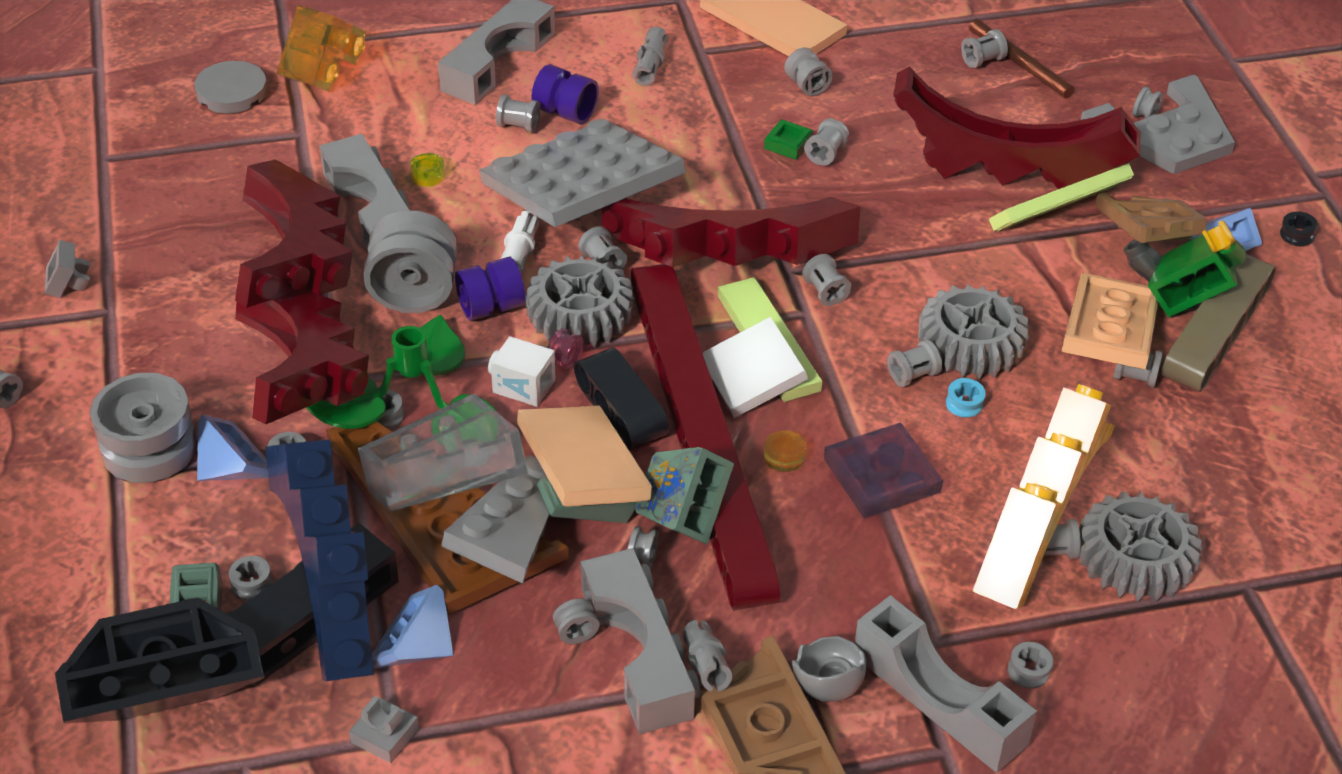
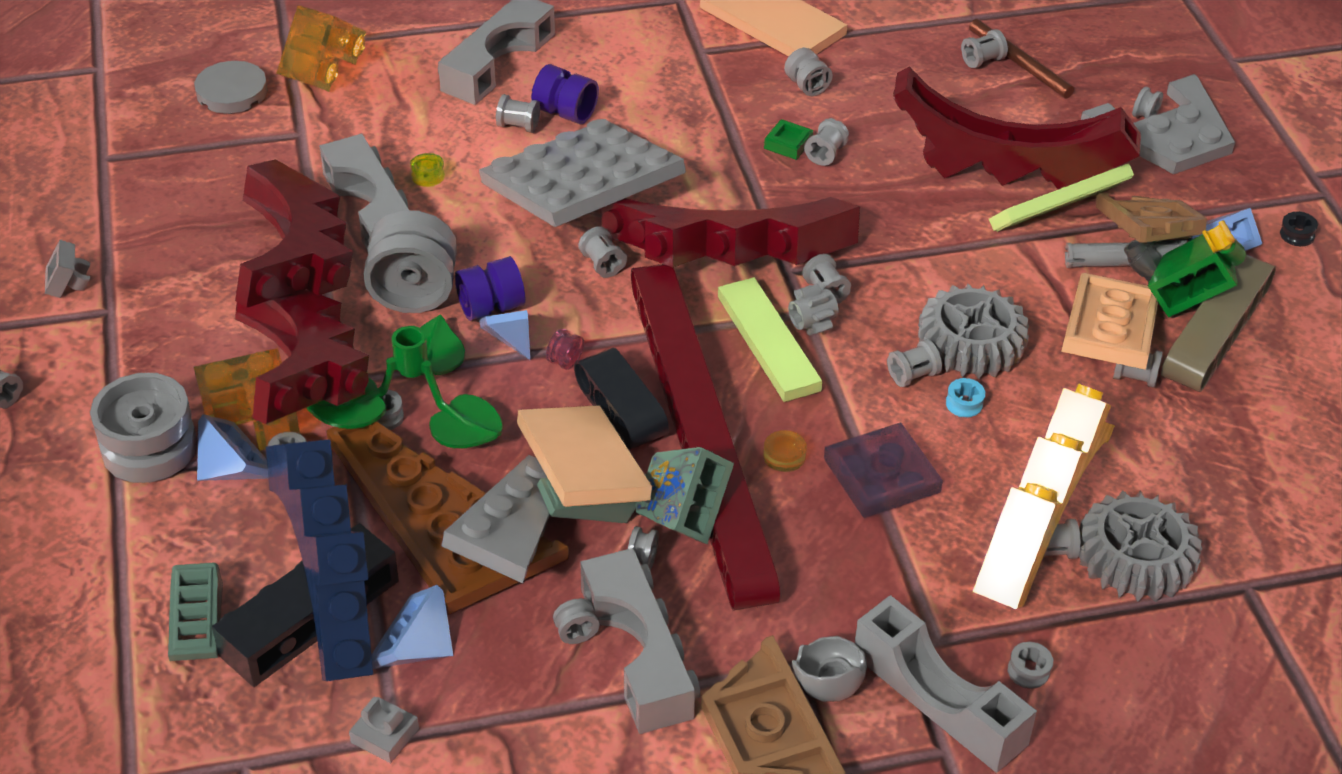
black wedge [55,598,264,724] -> none
light grey bush [229,555,273,601] -> none
clear wedge [358,394,528,511] -> none
white brick [488,336,556,407] -> none
white axle [500,210,539,274] -> none
light grey gear [525,255,634,348] -> none
light grey pin [633,27,668,86] -> none
light grey pin [682,620,732,692] -> none
white tile [702,317,808,418] -> none
none -> clear yellow brick [194,348,300,451]
none -> light blue slope [479,310,530,360]
none -> light grey gear [788,283,839,336]
none -> light grey pin [1065,239,1187,268]

